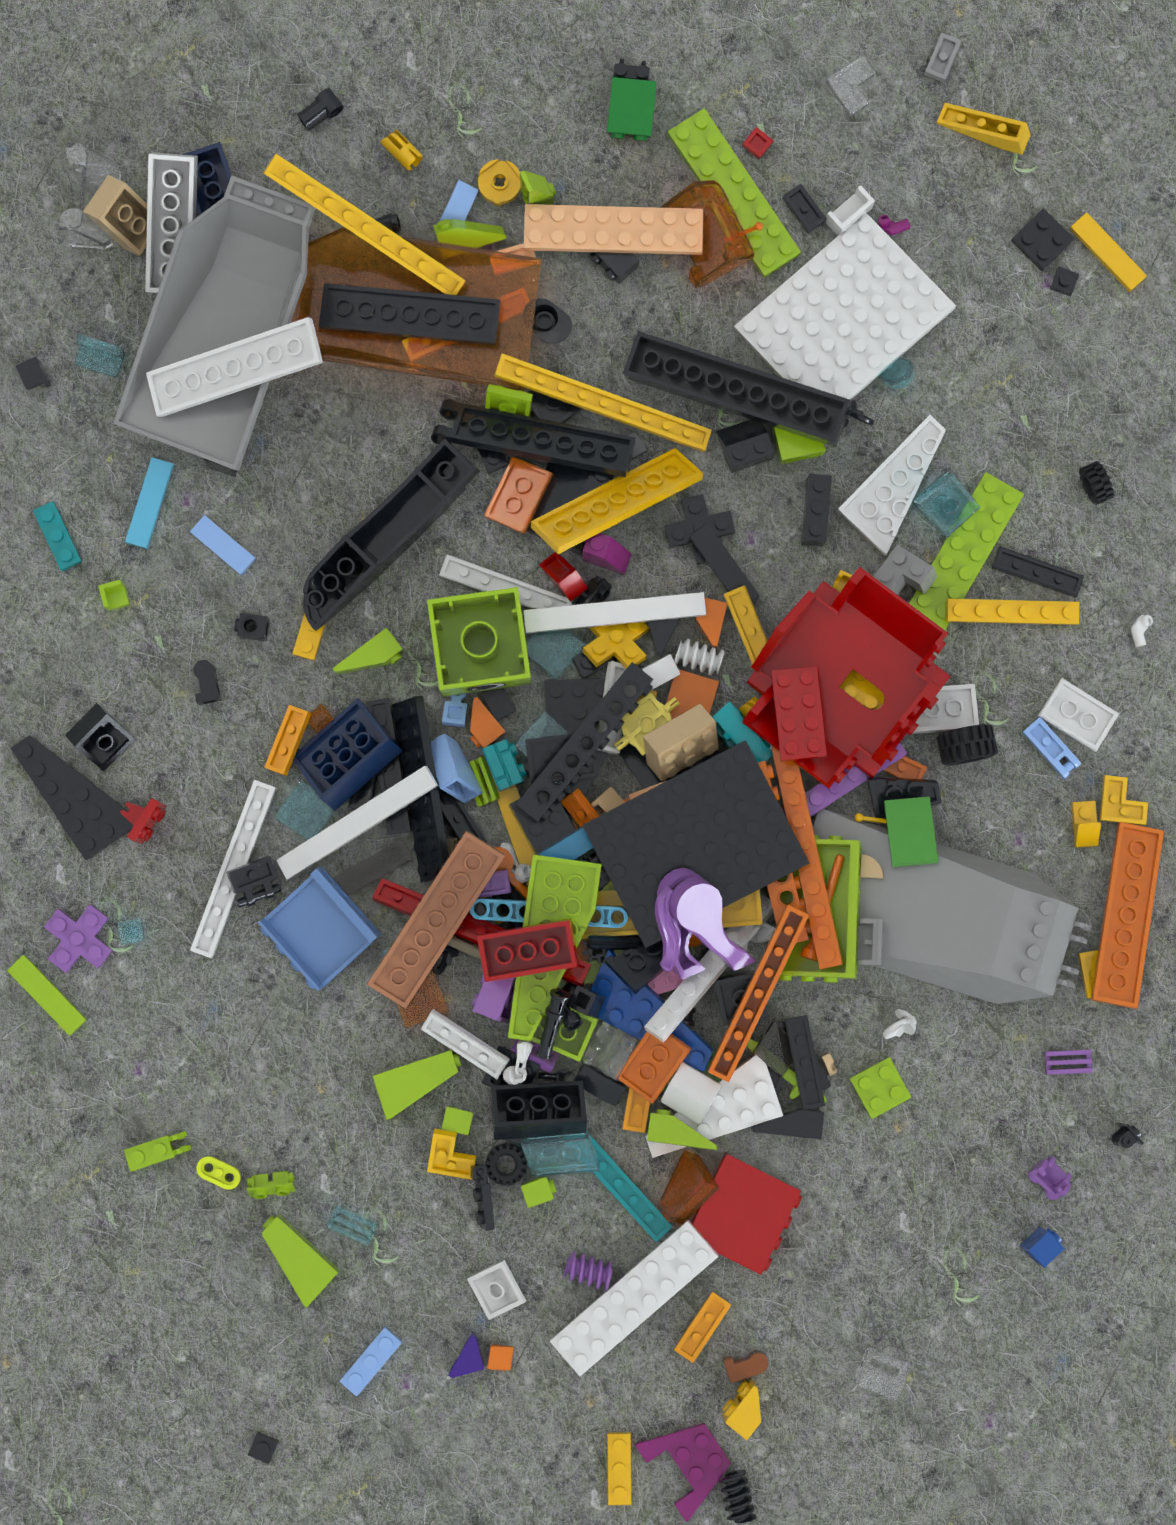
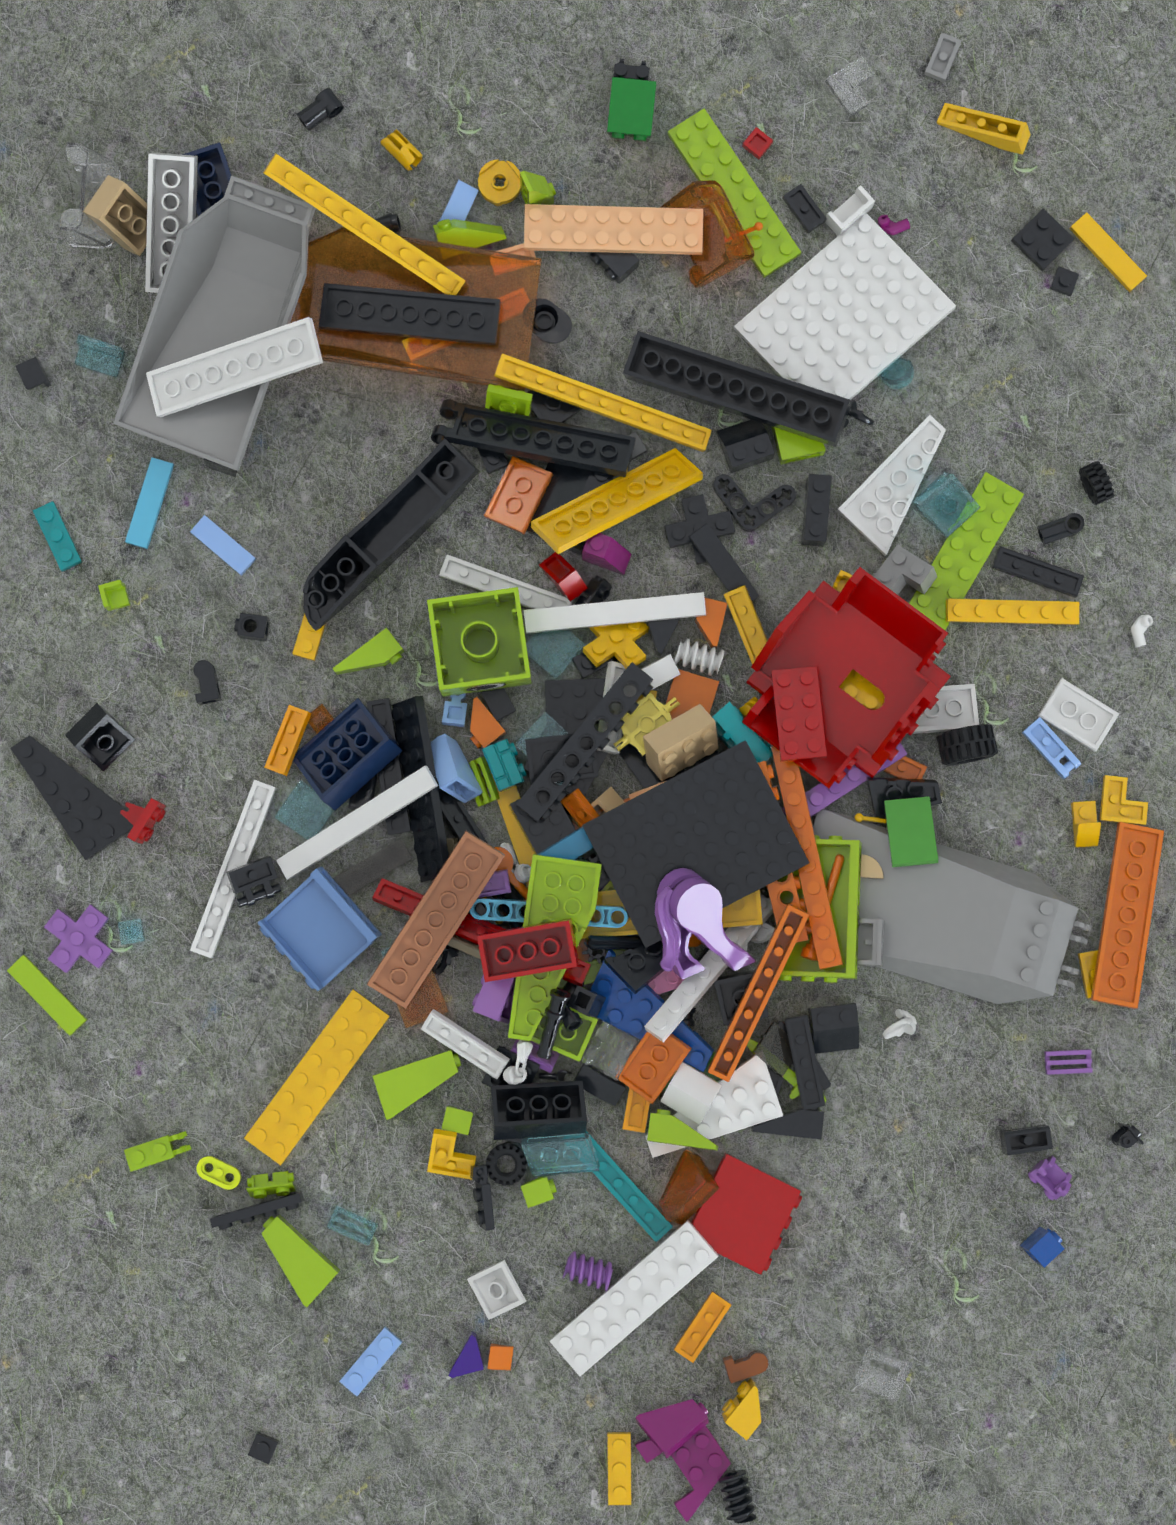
tan tile [820,1053,837,1077] -> none
lime plate [849,1057,912,1119] -> none
none -> black plate [210,1191,304,1230]
none -> yellow plate [244,989,390,1166]
none -> magenta slope [635,1399,709,1459]
none -> black beam [713,474,796,532]
none -> black slope [808,1003,859,1054]
none -> black brick [999,1124,1053,1155]
none -> black piece [1037,513,1085,545]

